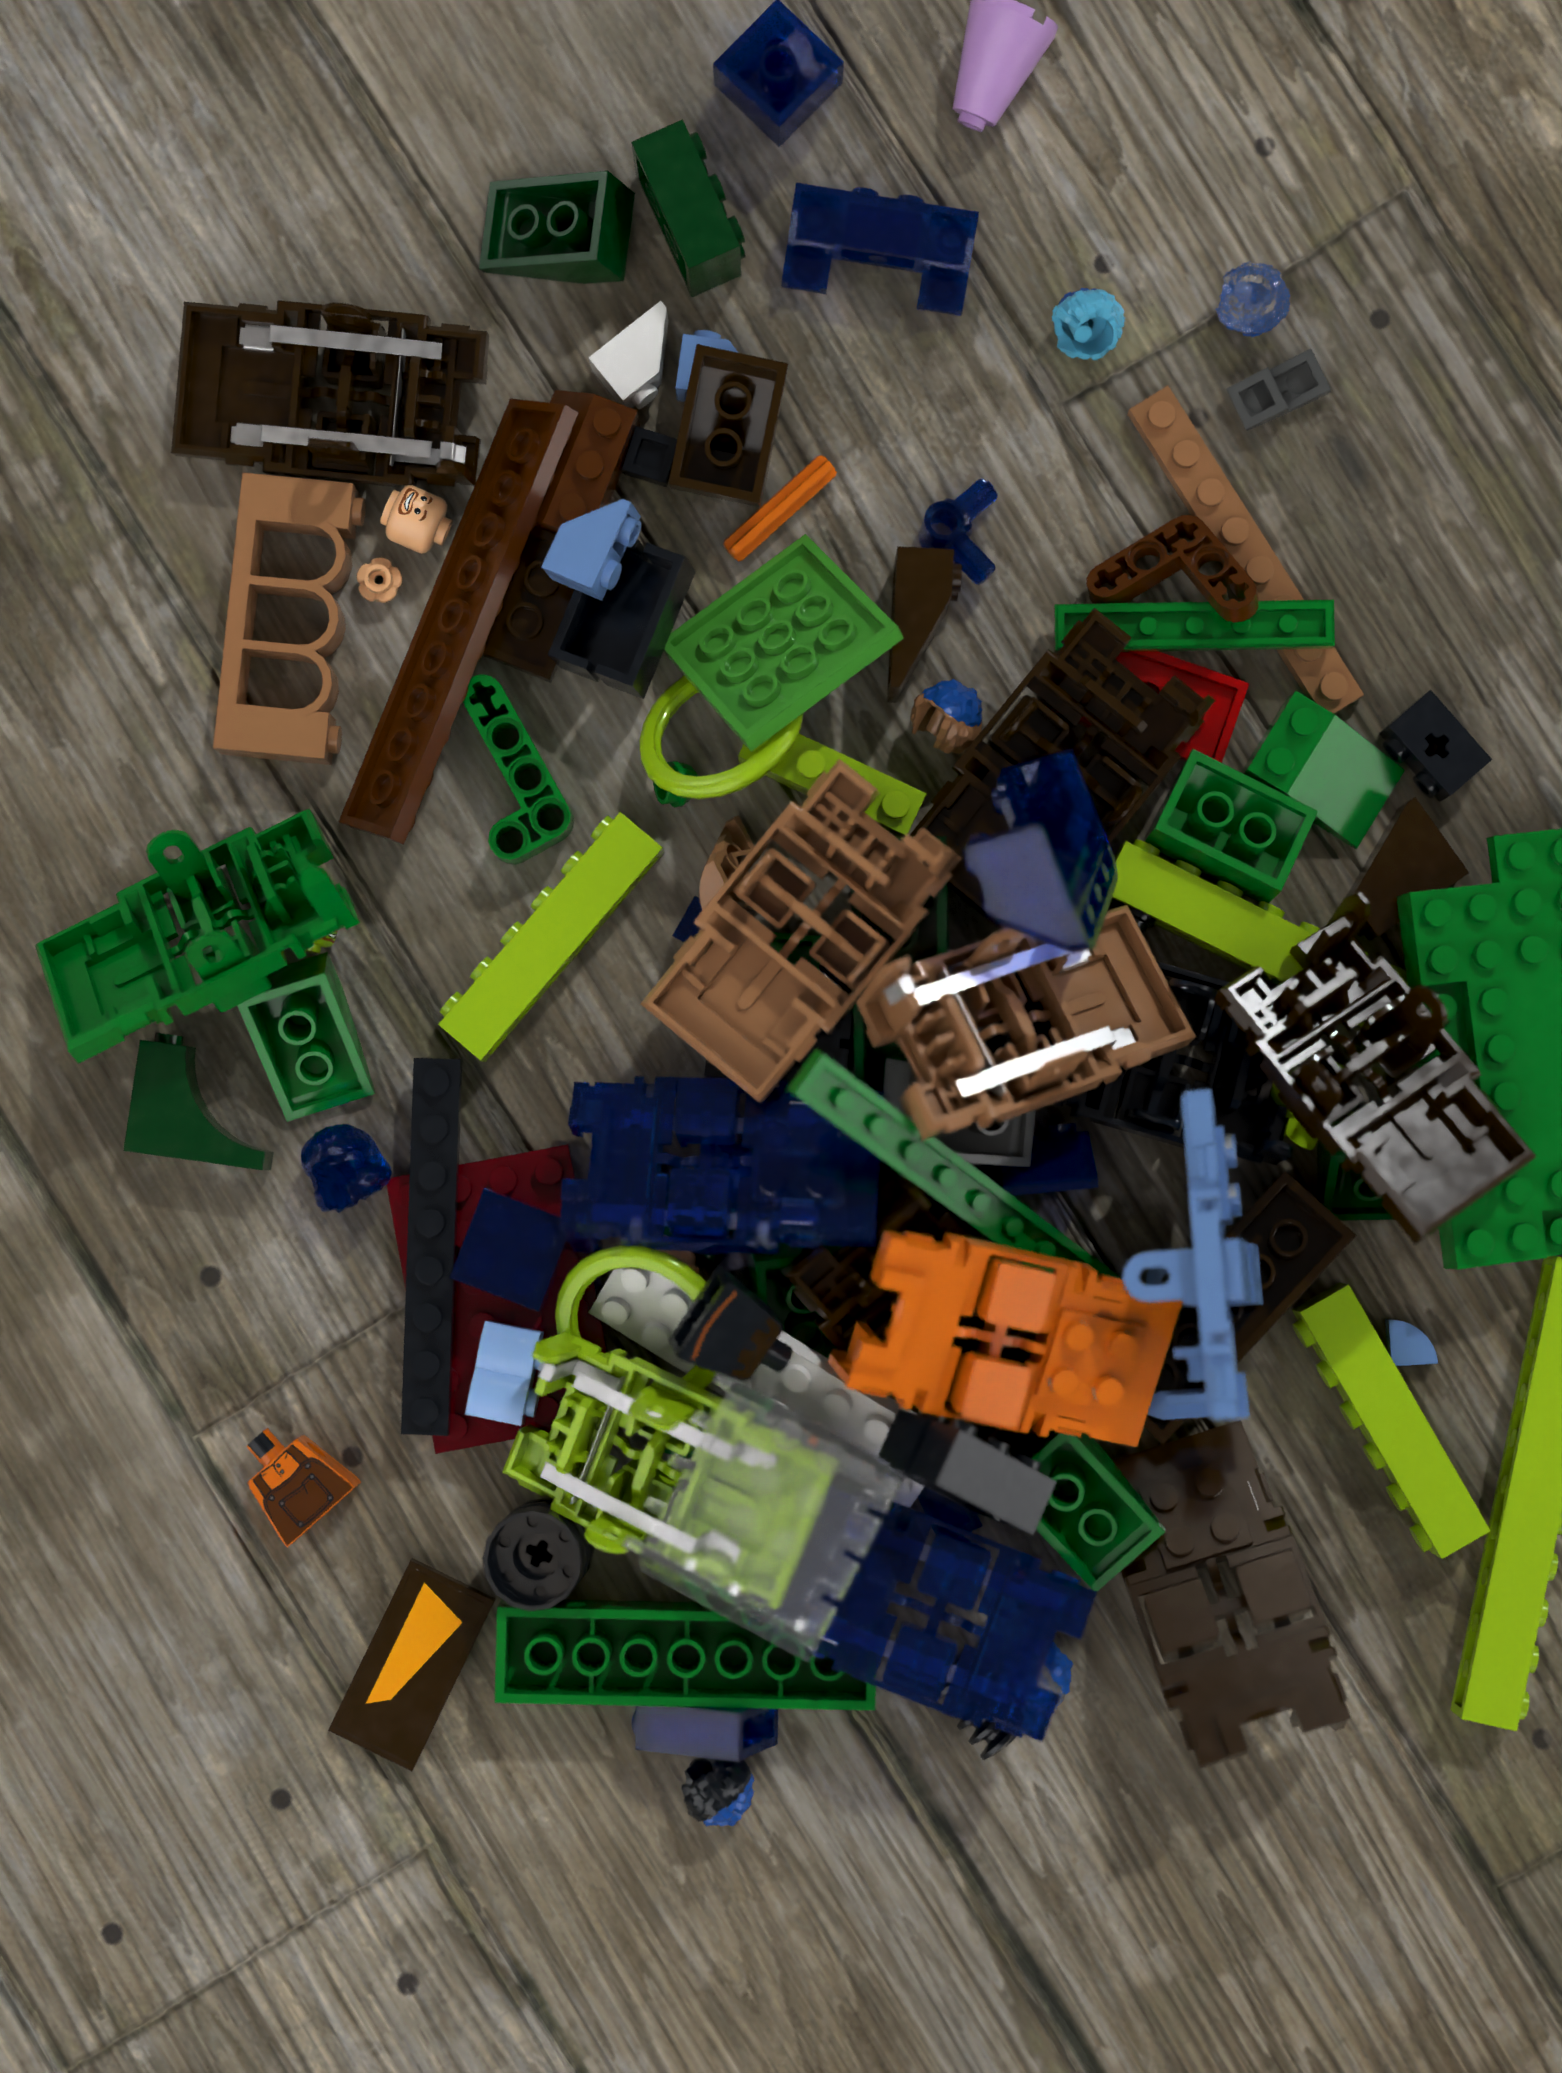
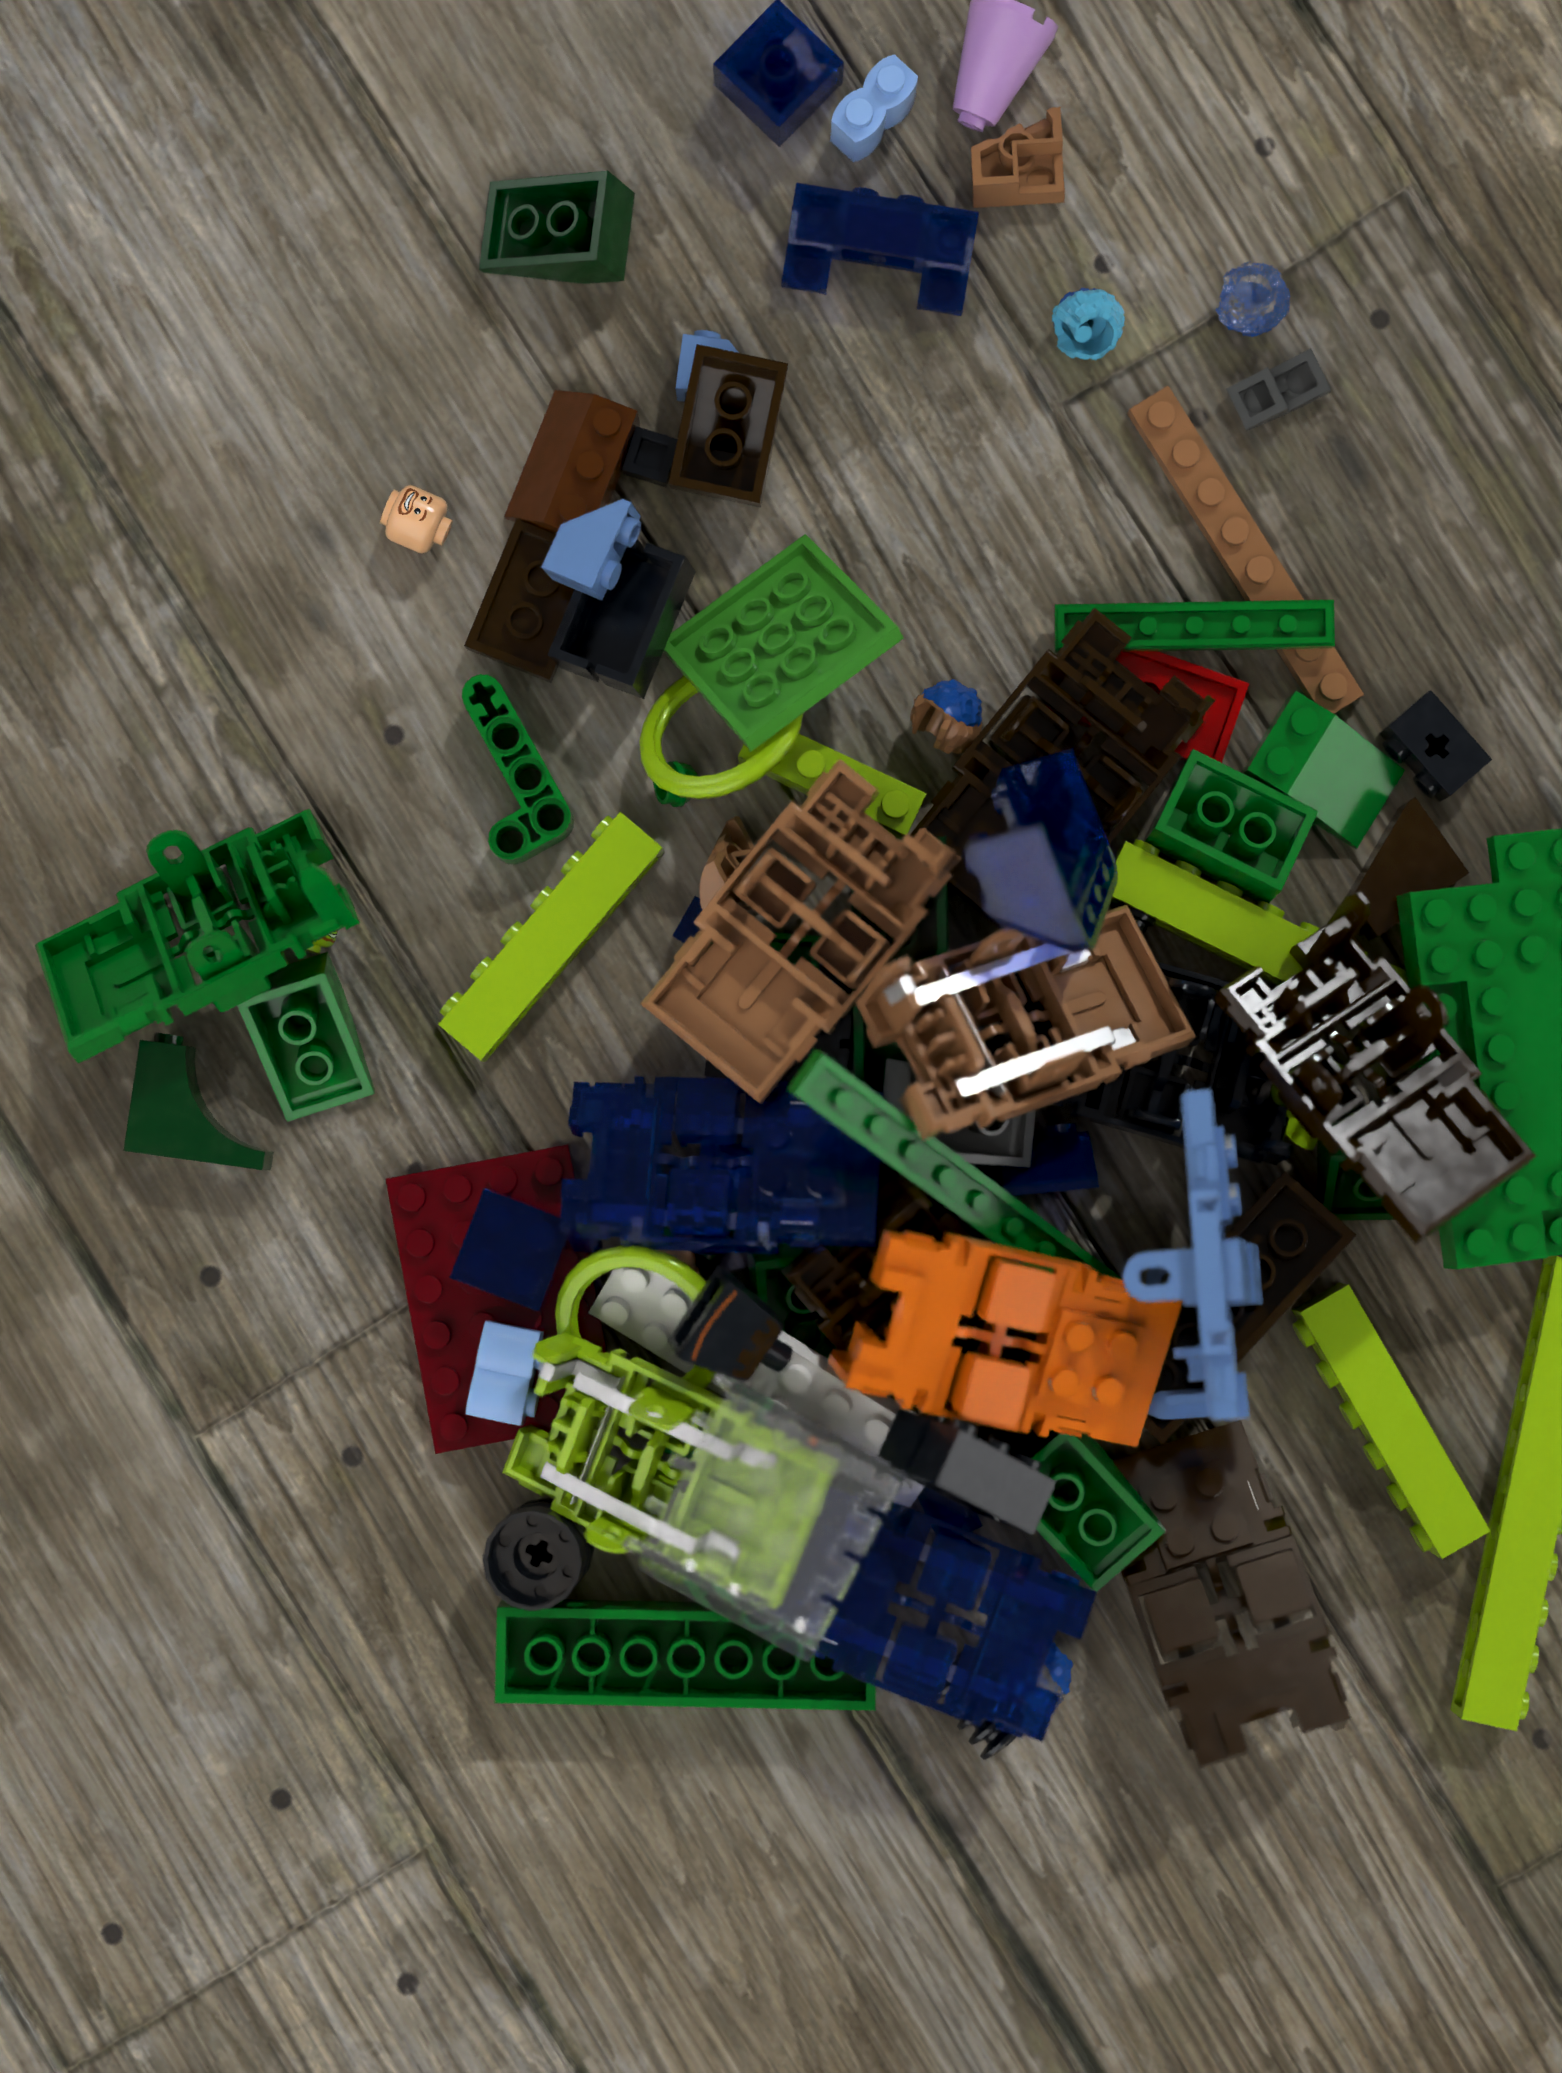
dark brown piece [171,300,489,487] -> none
medium nougat fence [213,472,366,765] -> none
torso [246,1428,361,1547] -> none
clear blue hair [301,1124,392,1213] -> none
dark brown tile [328,1558,496,1771] -> none
reddish brown plate [338,398,578,845] -> none
light nougat plate [356,558,402,603] -> none
black plate [401,1058,463,1436] -> none
white slope [588,301,668,409] -> none
dark green brick [631,119,746,298] -> none
clear blue slope [632,1706,778,1762] -> none
black piece [681,1748,754,1826] -> none
orange axle [723,455,837,562] -> none
dark brown slope [887,546,962,703] -> none
clear blue axle [918,478,998,585] -> none
reddish brown beam [1086,515,1259,622] -> none
medium blue tile [1385,1319,1438,1366] -> none
none -> light blue brick [830,54,918,162]
none -> medium nougat slope [971,107,1065,208]

